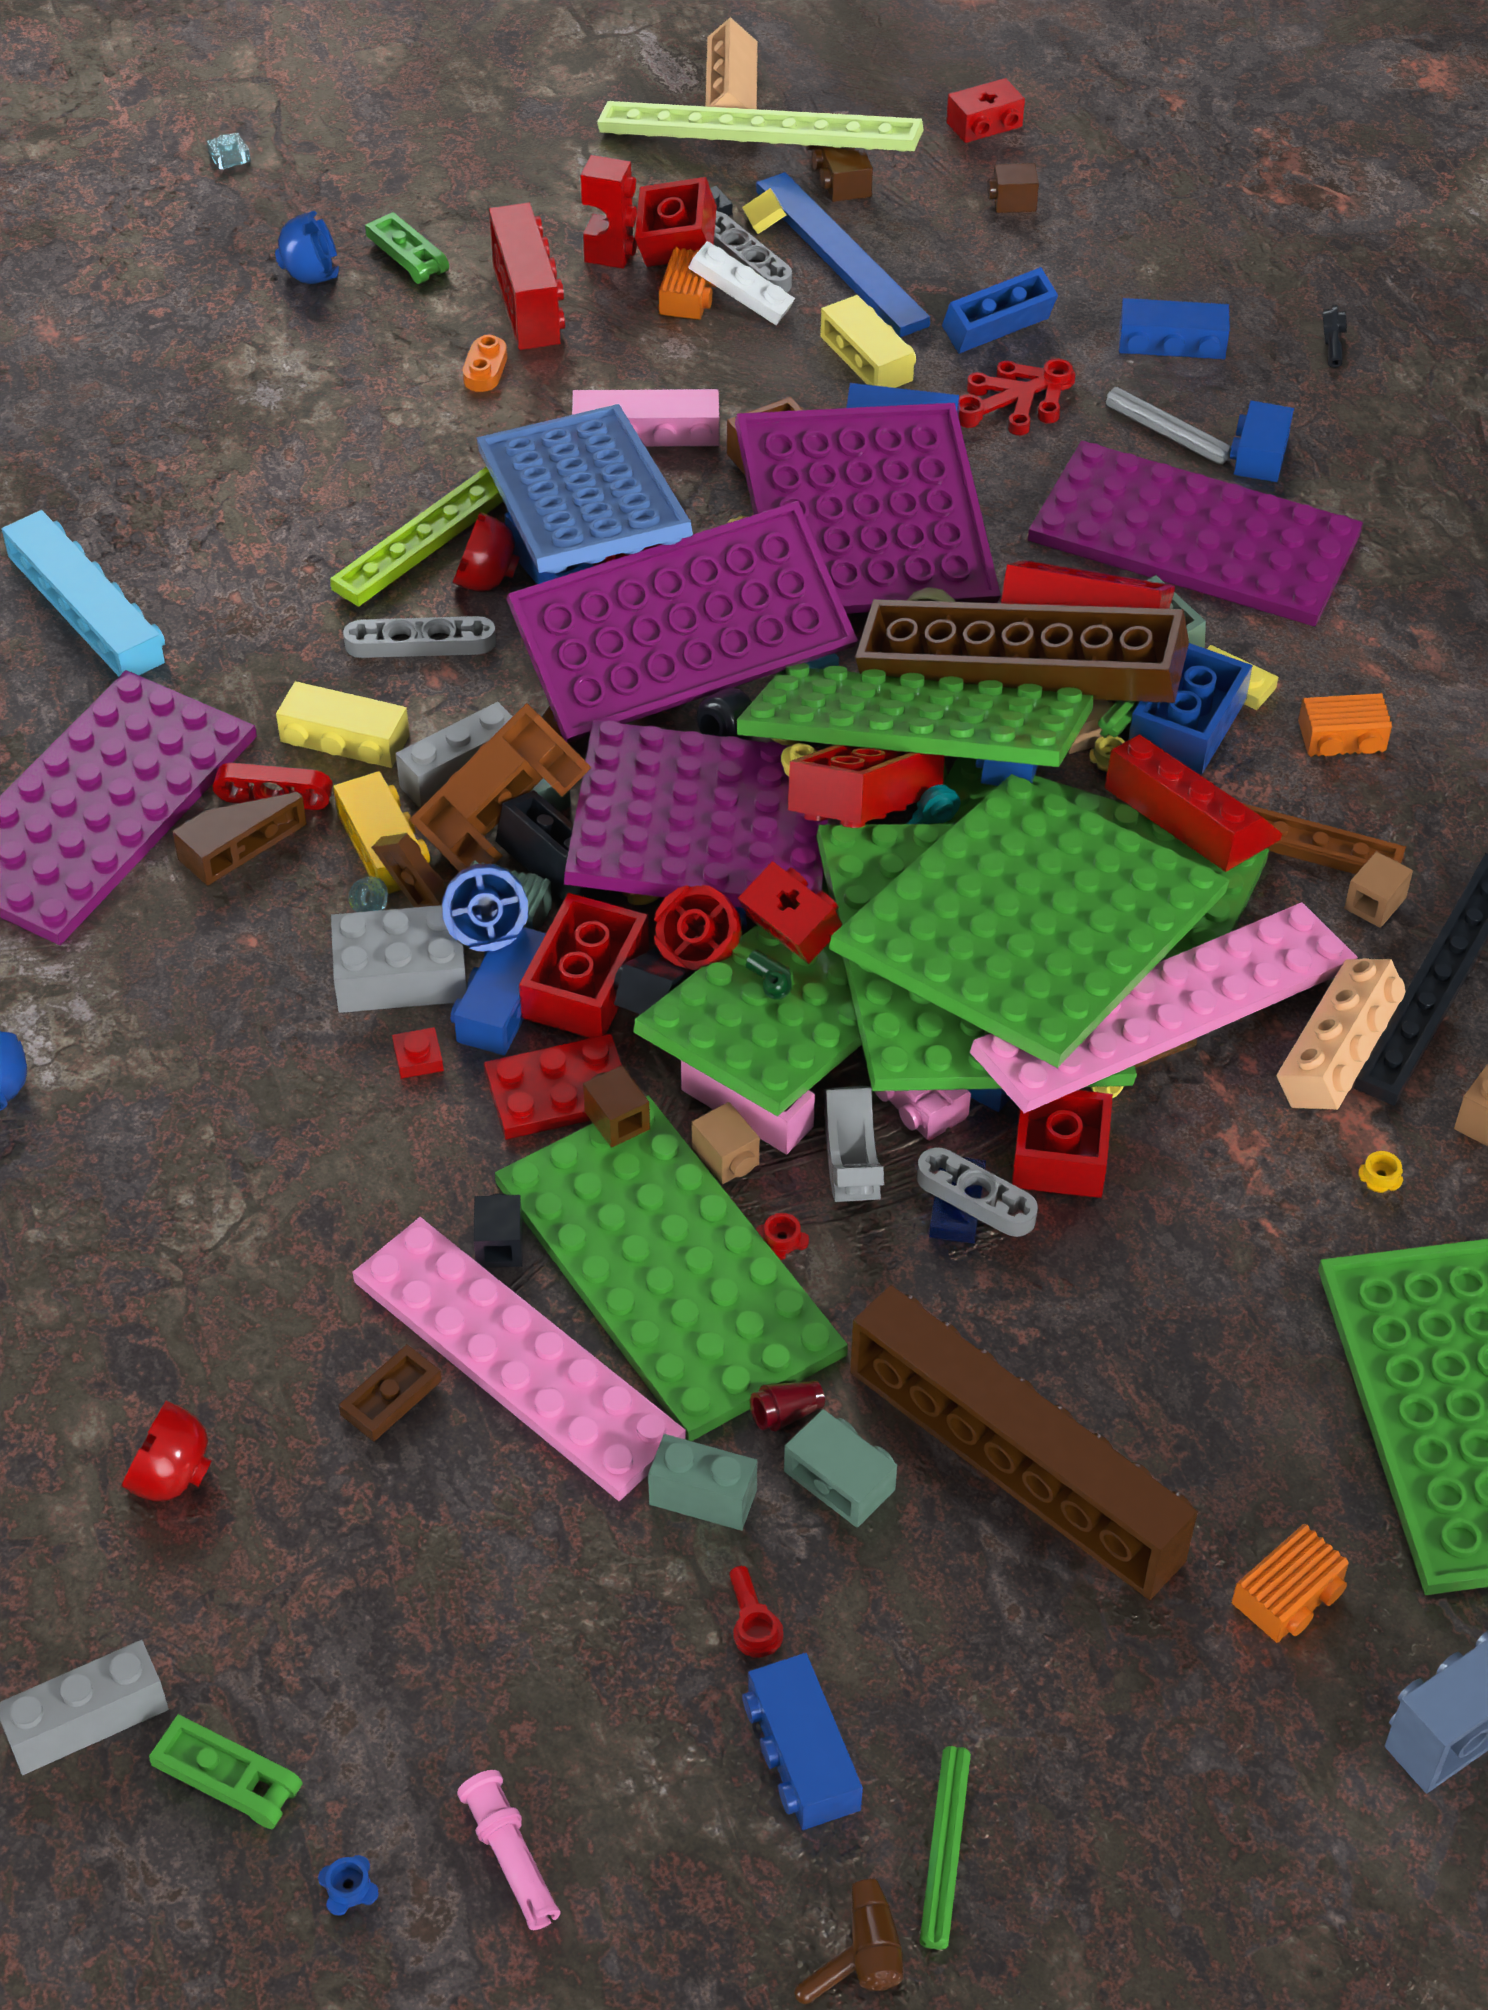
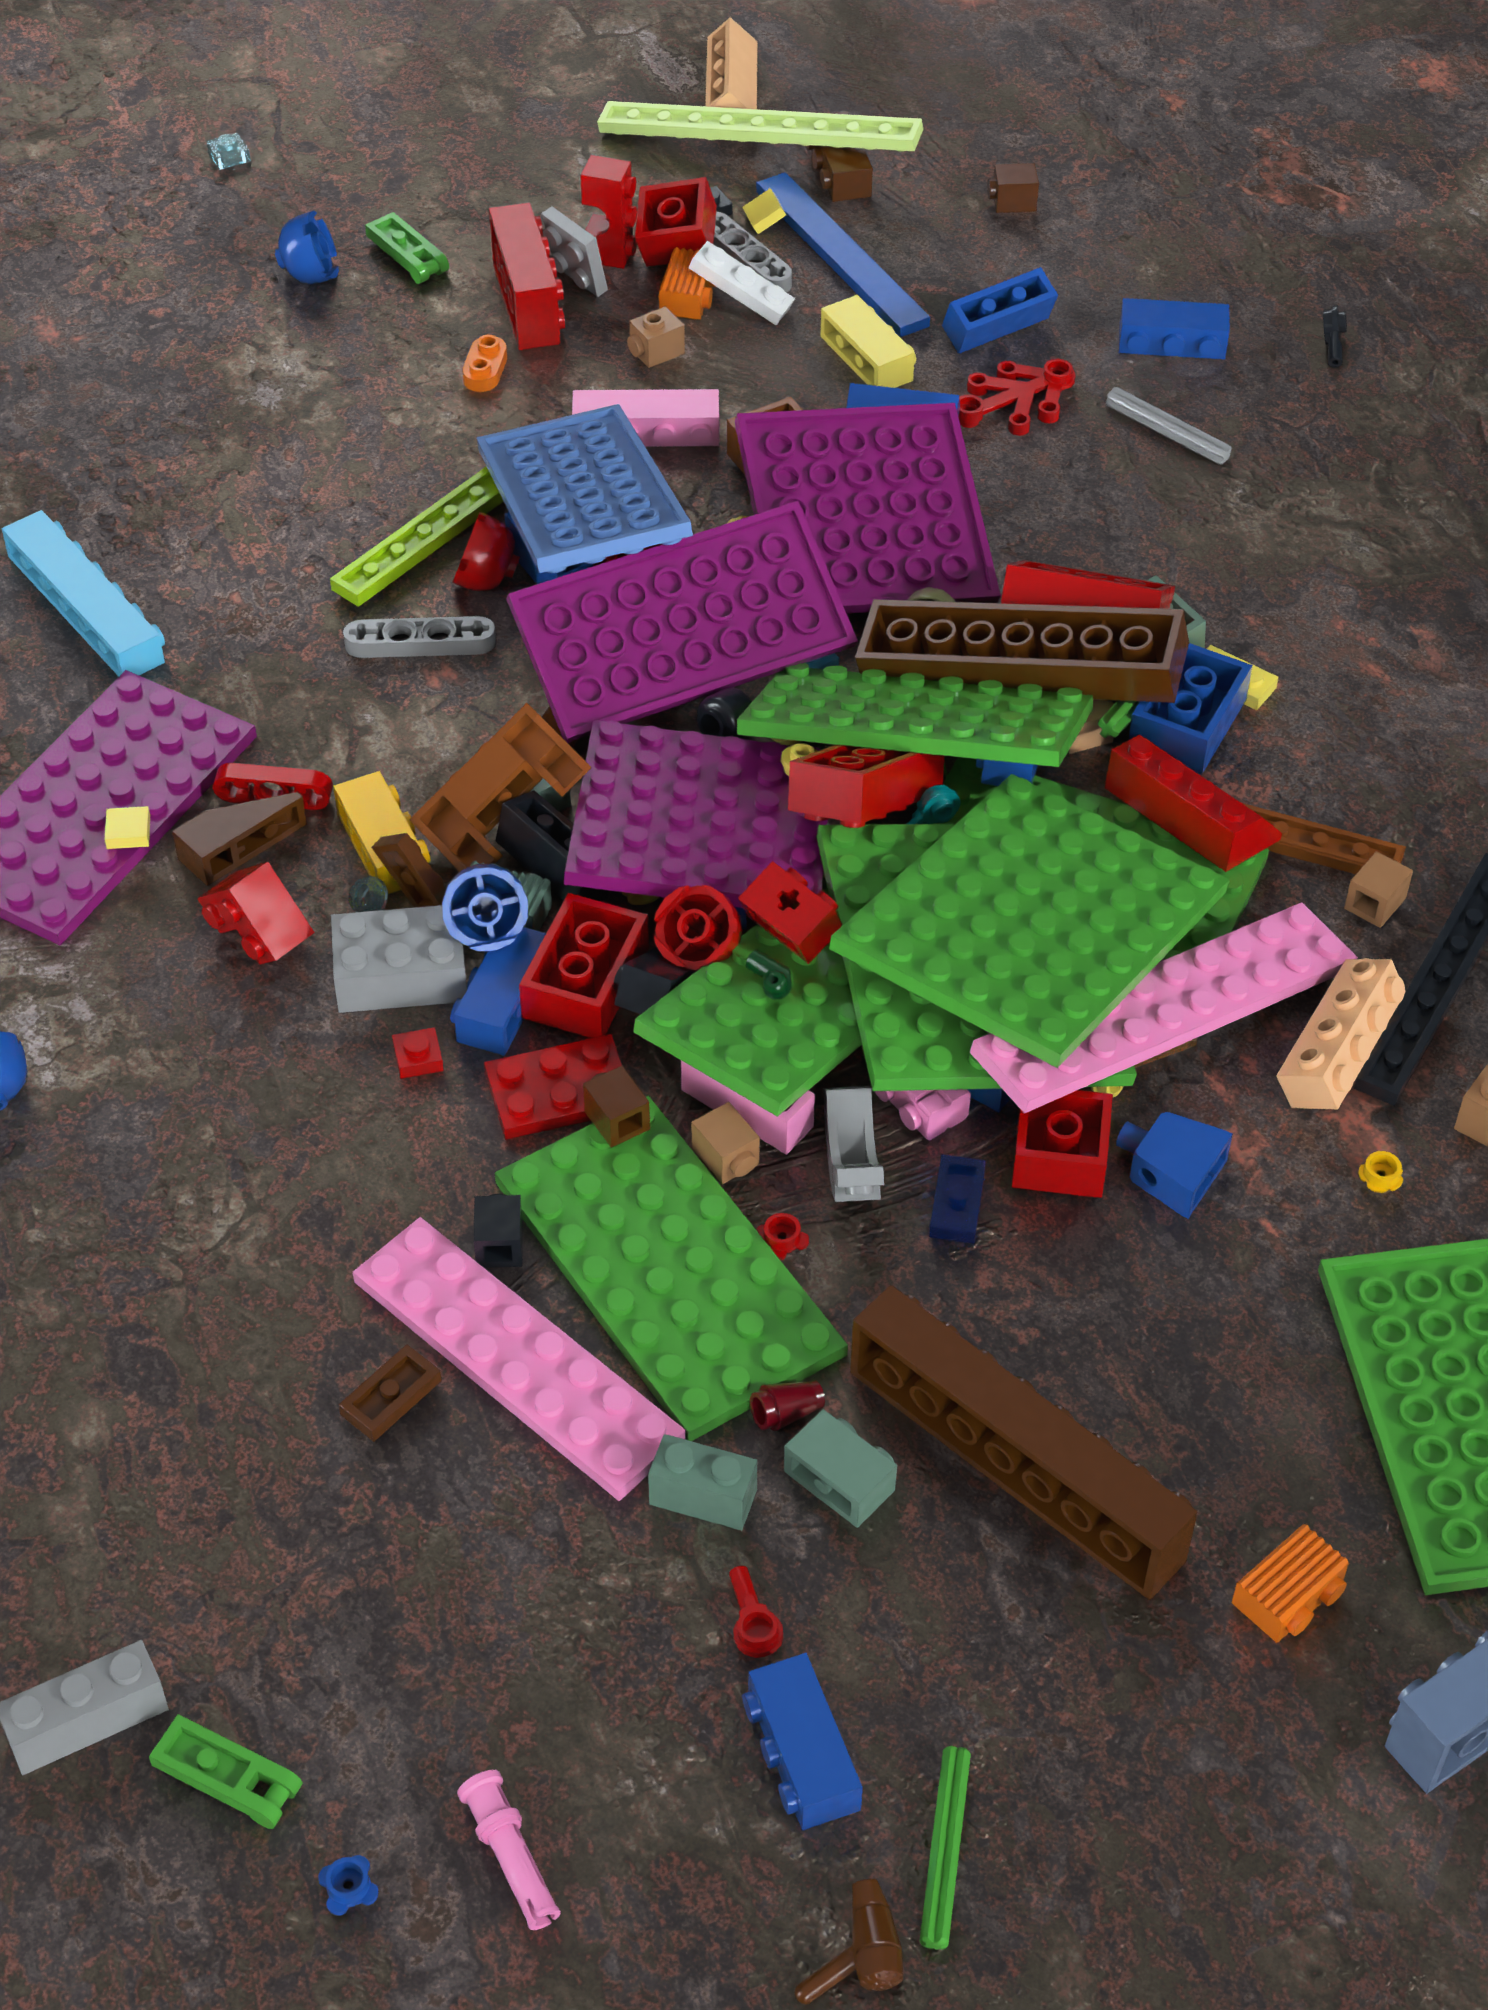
red cylinder [121,1400,212,1501] -> none
light yellow brick [276,681,410,768] -> none
light grey brick [396,702,513,808] -> none
light grey beam [917,1148,1038,1237] -> none
red brick [946,78,1025,143] -> none
magenta plate [1028,440,1363,627] -> none
light yellow plate [1089,735,1125,772] -> none
blue brick [1230,401,1294,483] -> none
orange brick [1298,693,1392,757] -> none
none -> light yellow tile [105,806,150,849]
none -> brick [197,861,315,965]
none -> light grey plate [541,206,608,297]
none -> medium nougat brick [627,306,685,368]
none -> blue torso [1116,1112,1233,1219]

